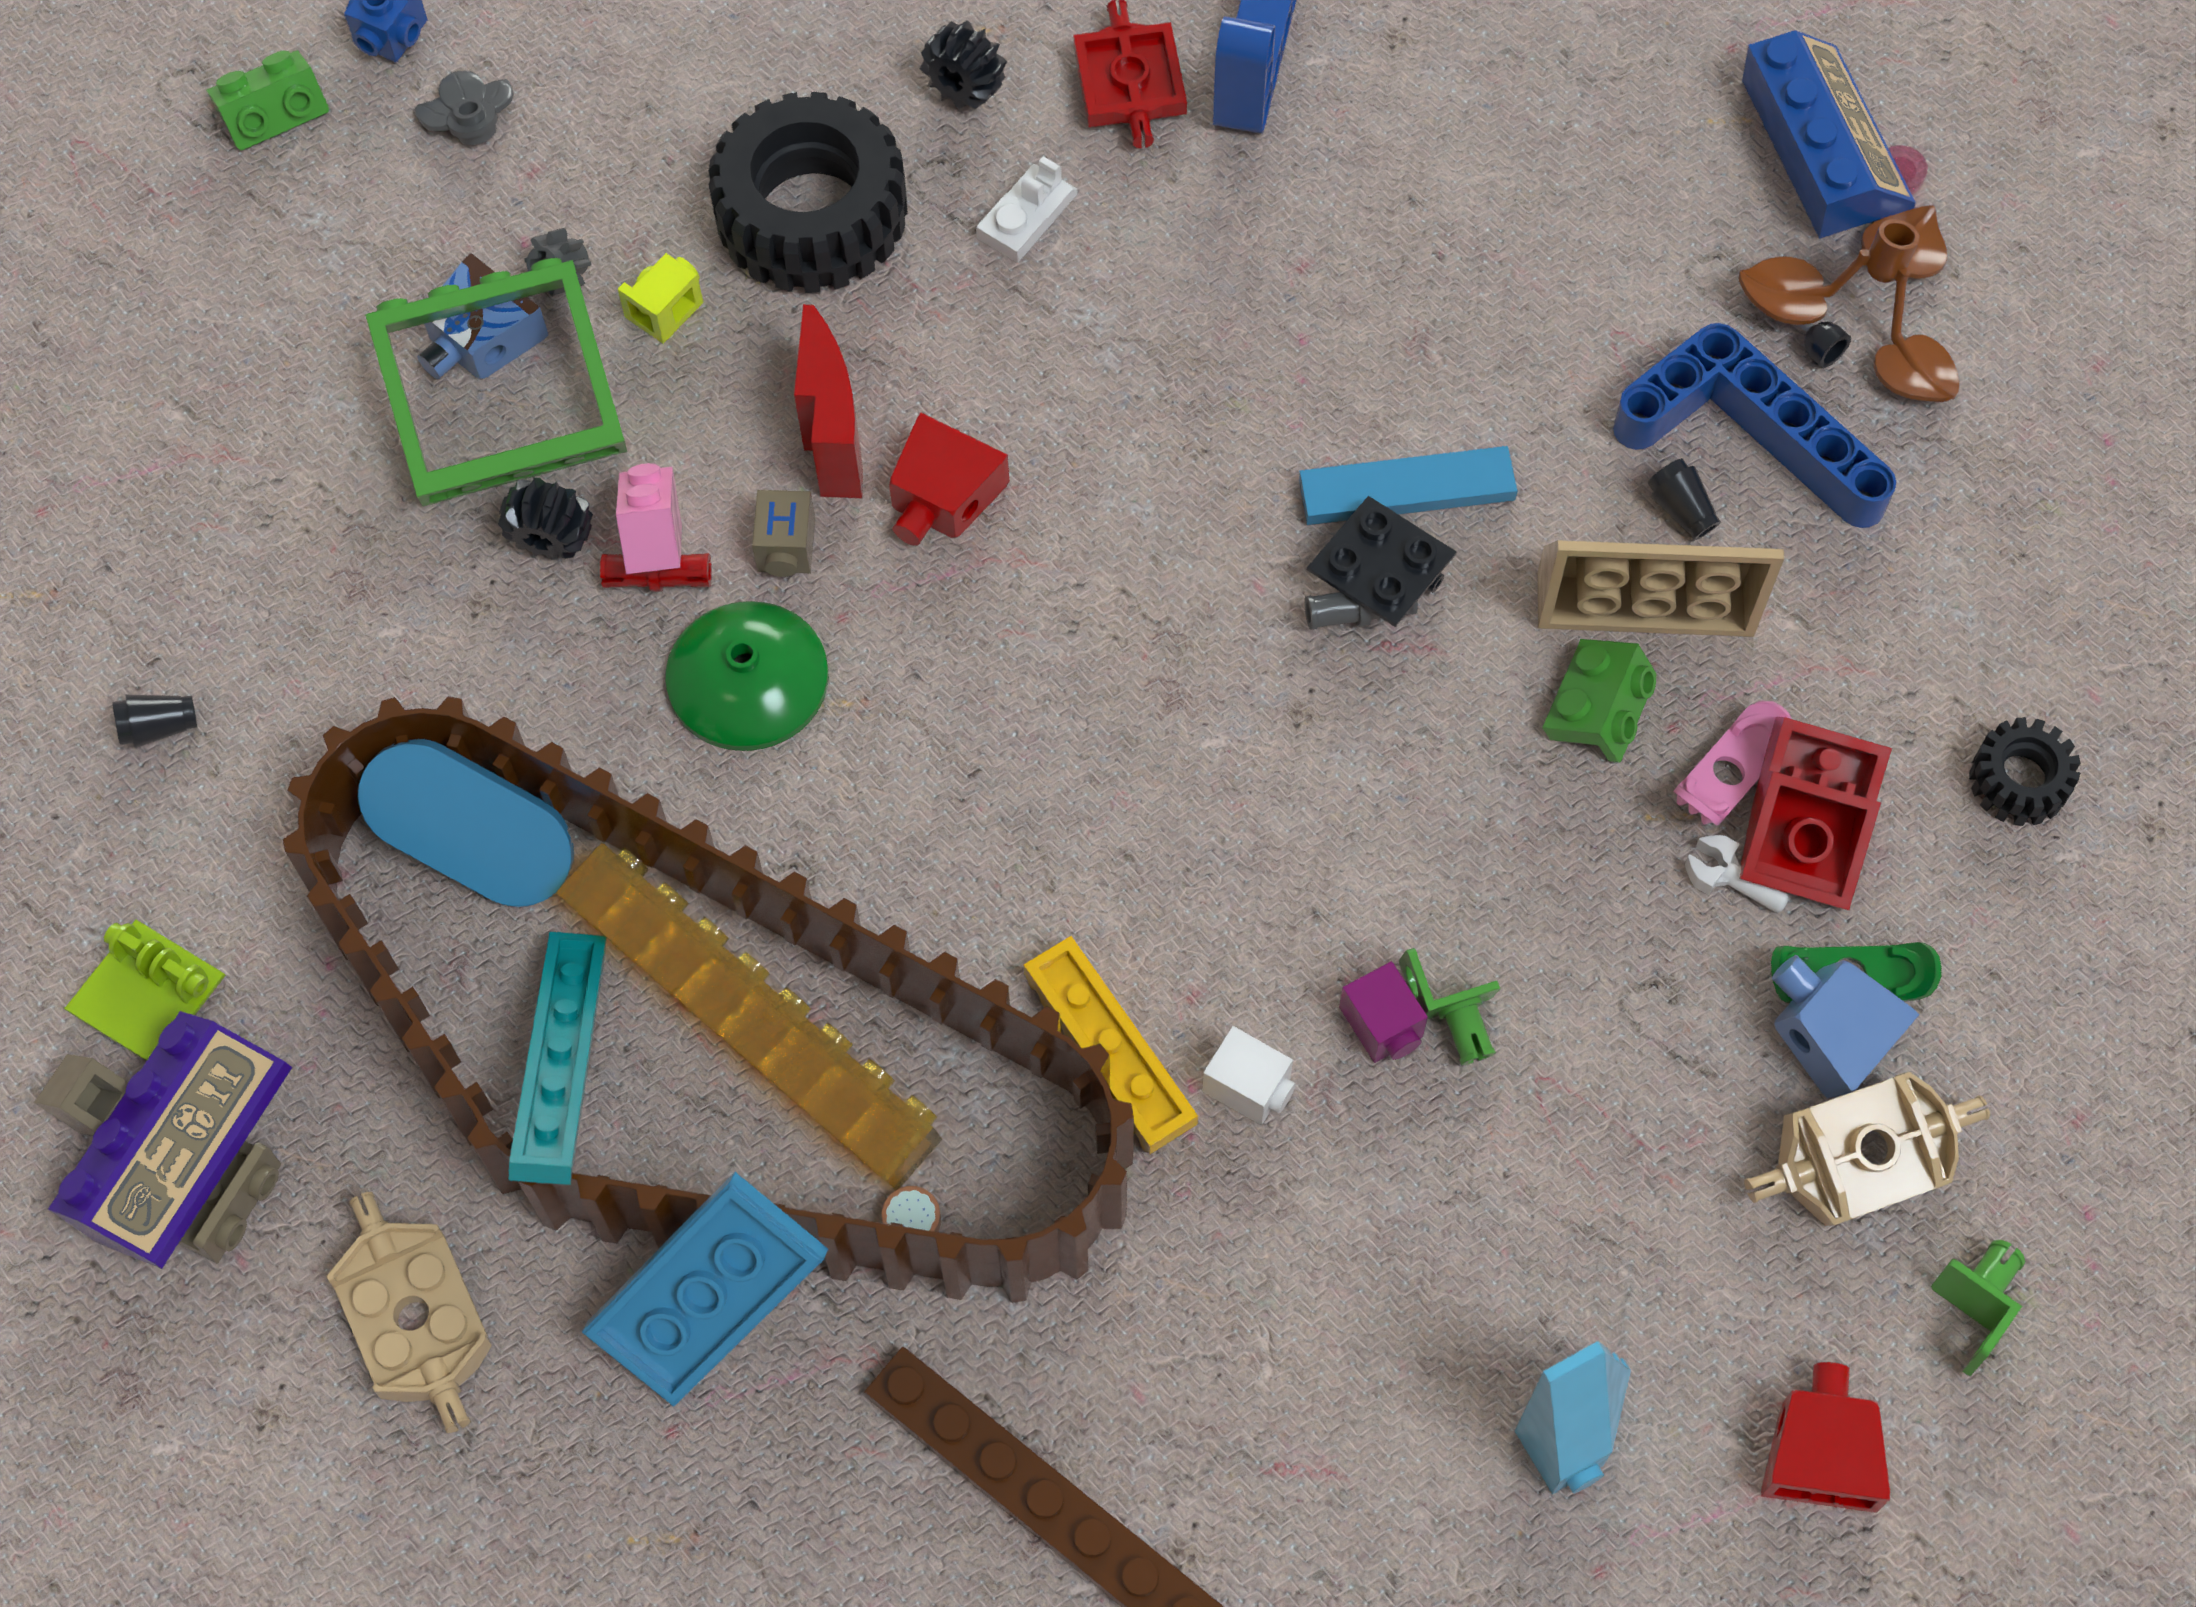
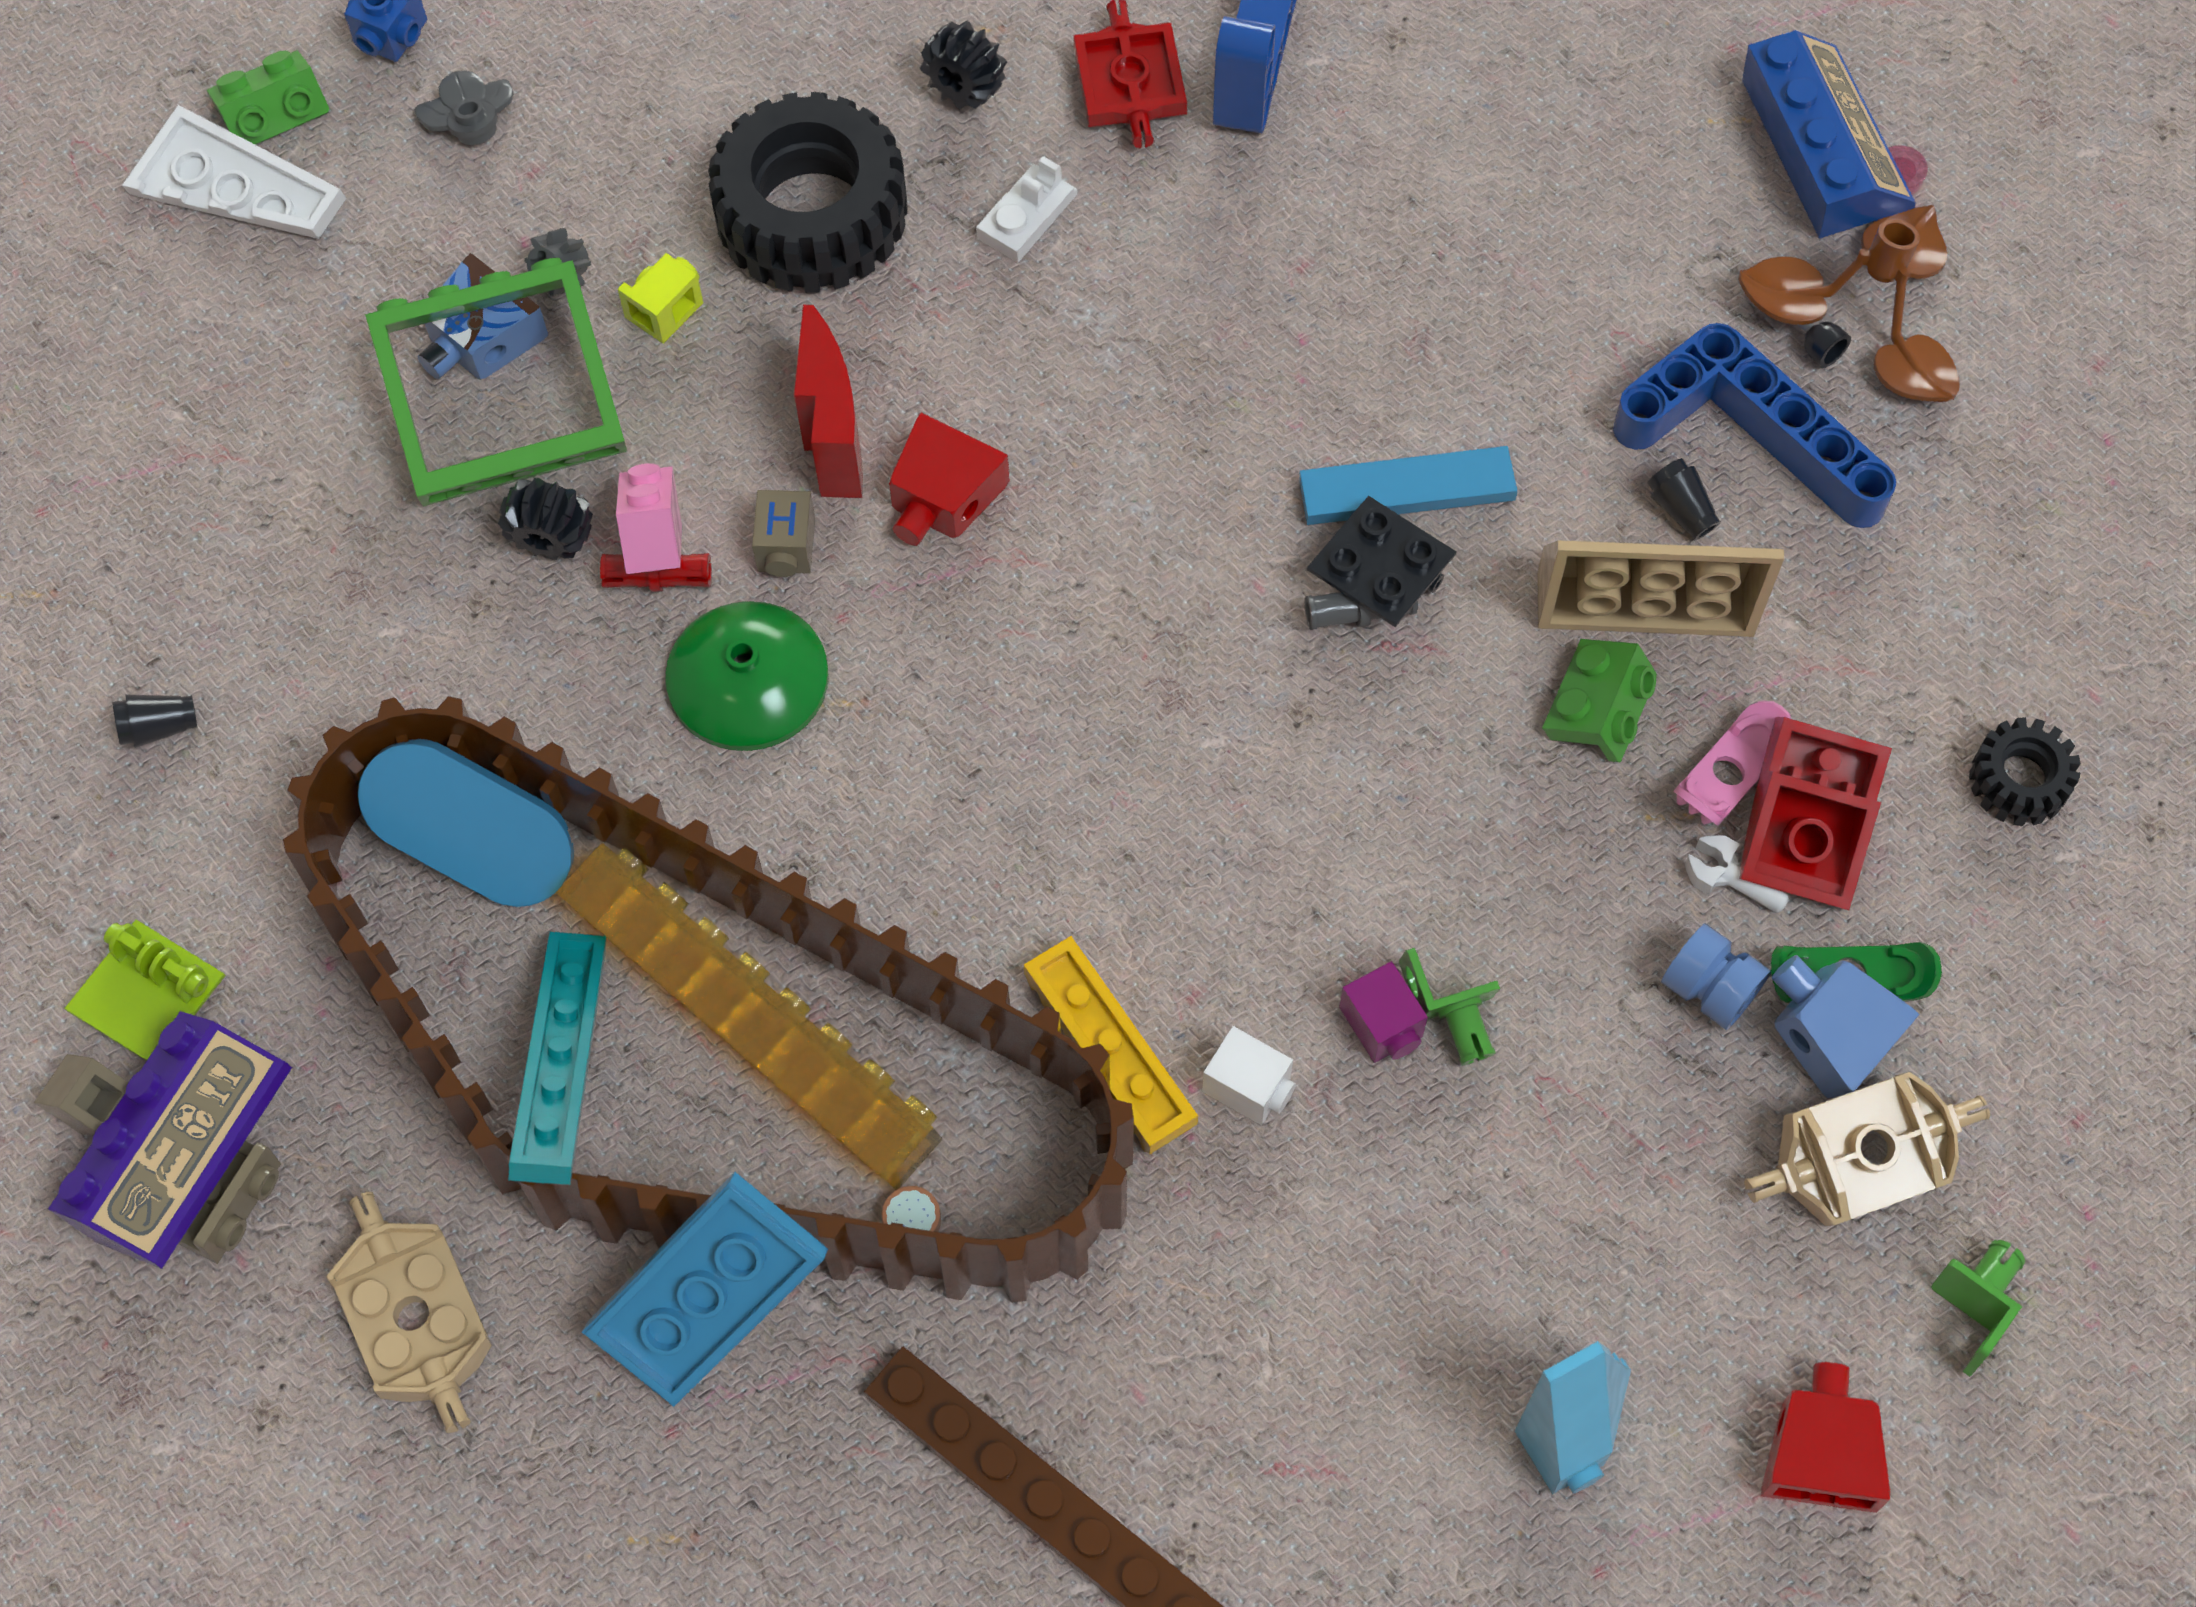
none -> white wing [122,105,346,239]
none -> medium blue wheel [1661,923,1771,1030]

